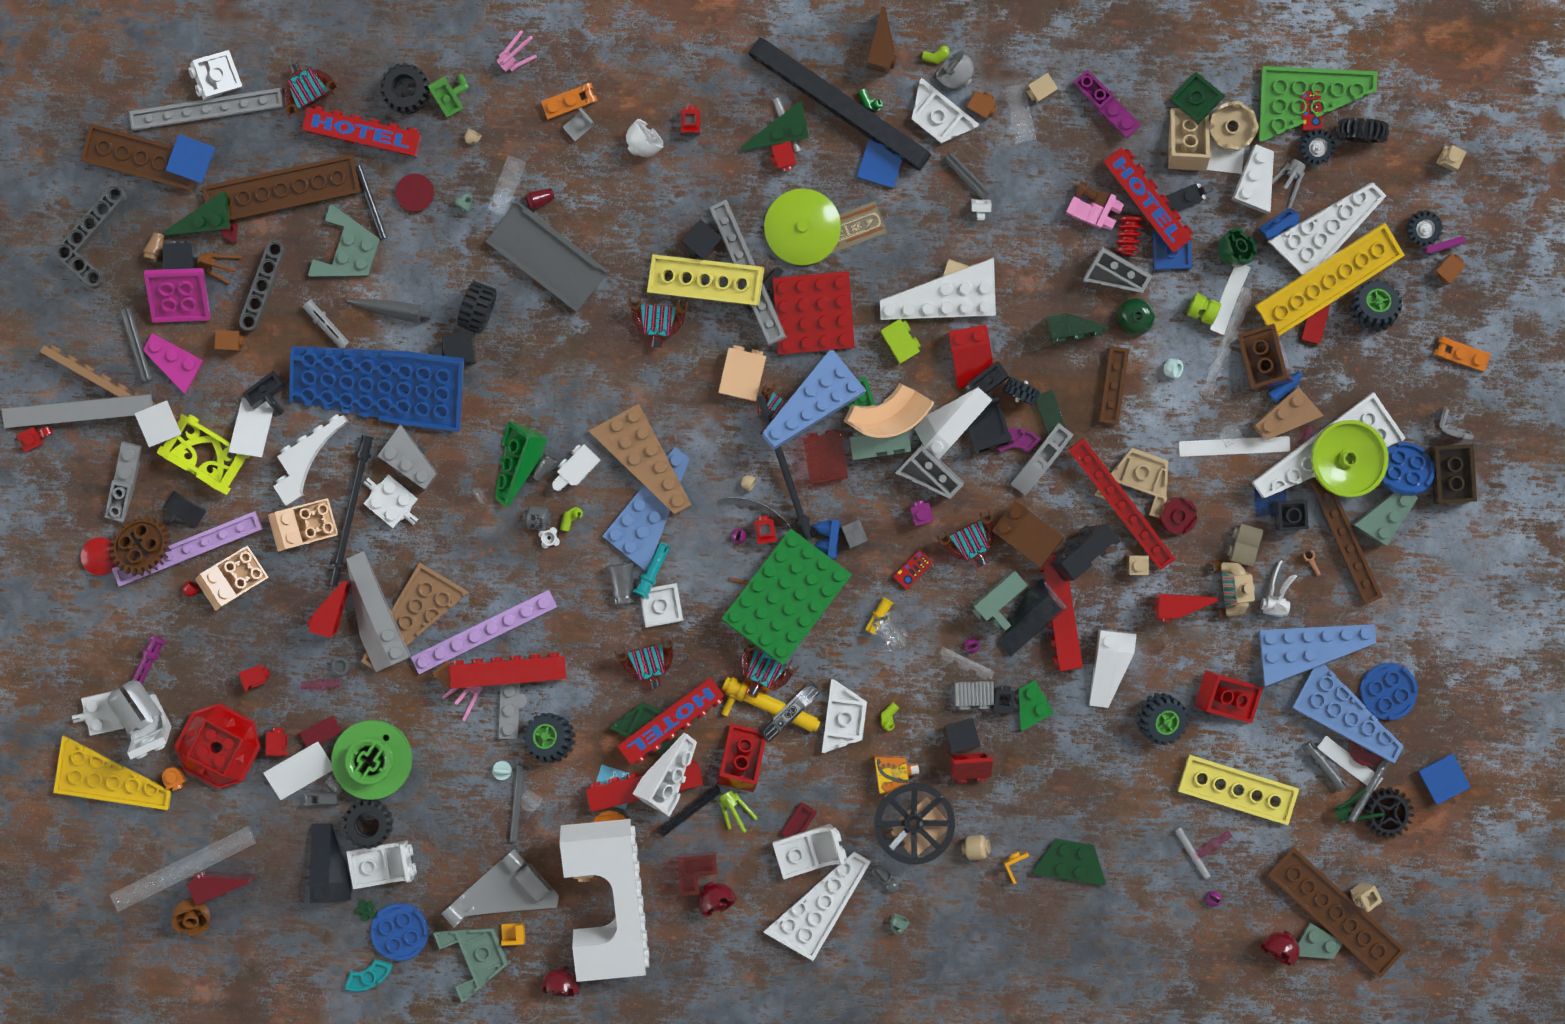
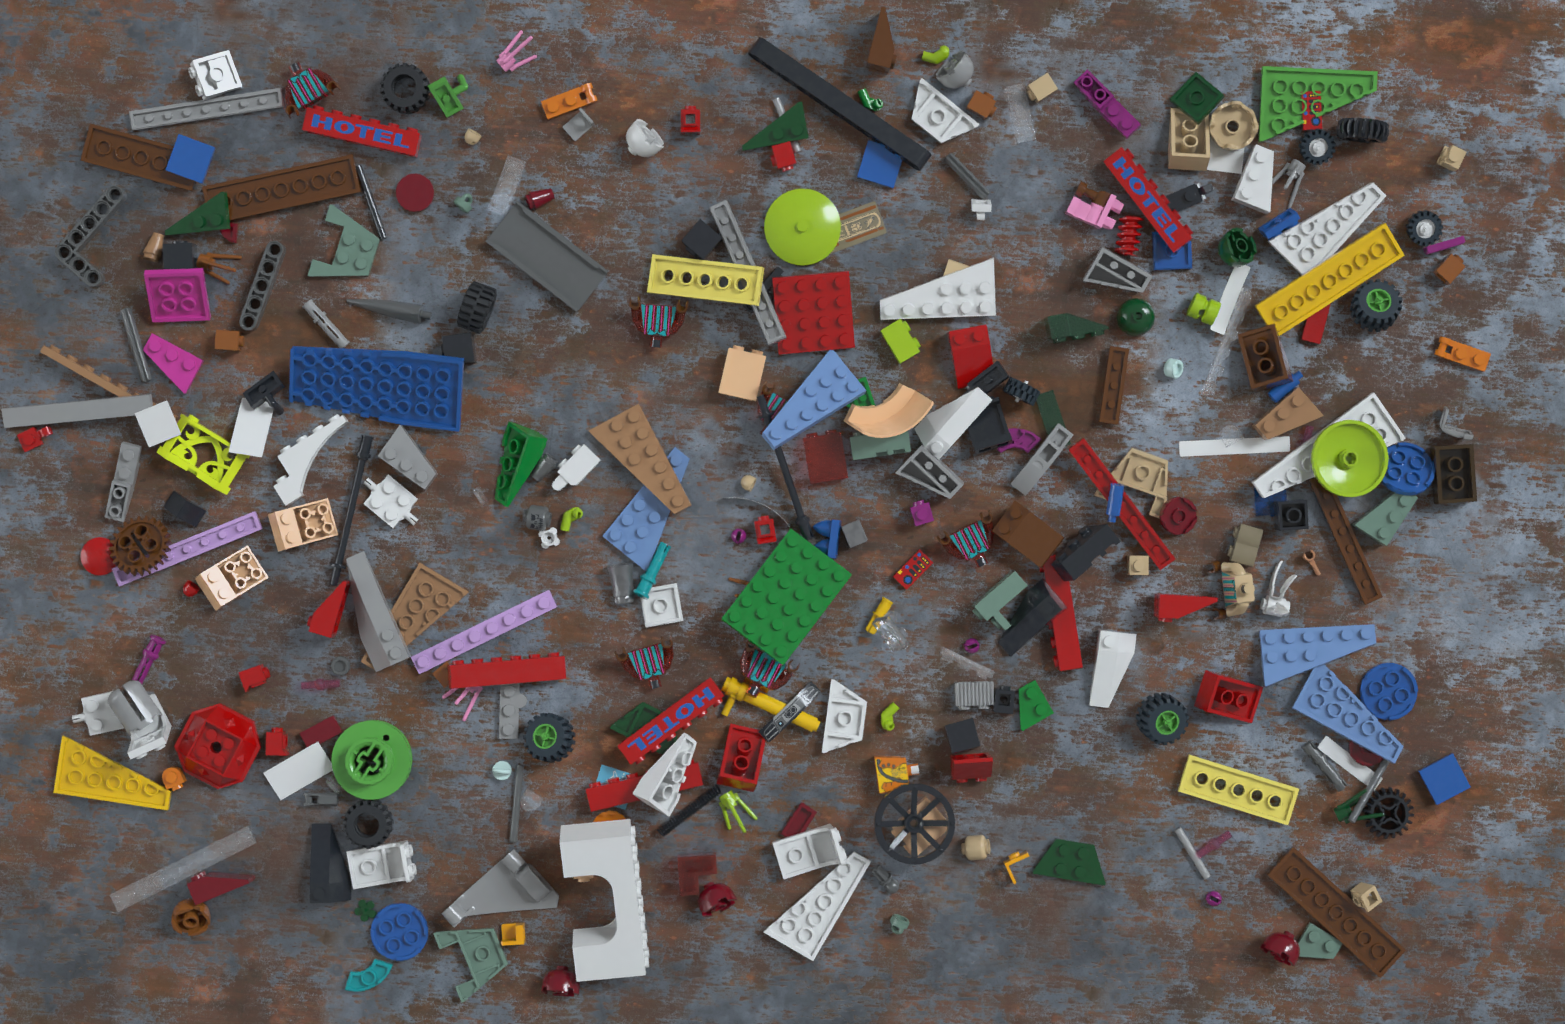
none -> blue cylinder [1106,483,1125,523]

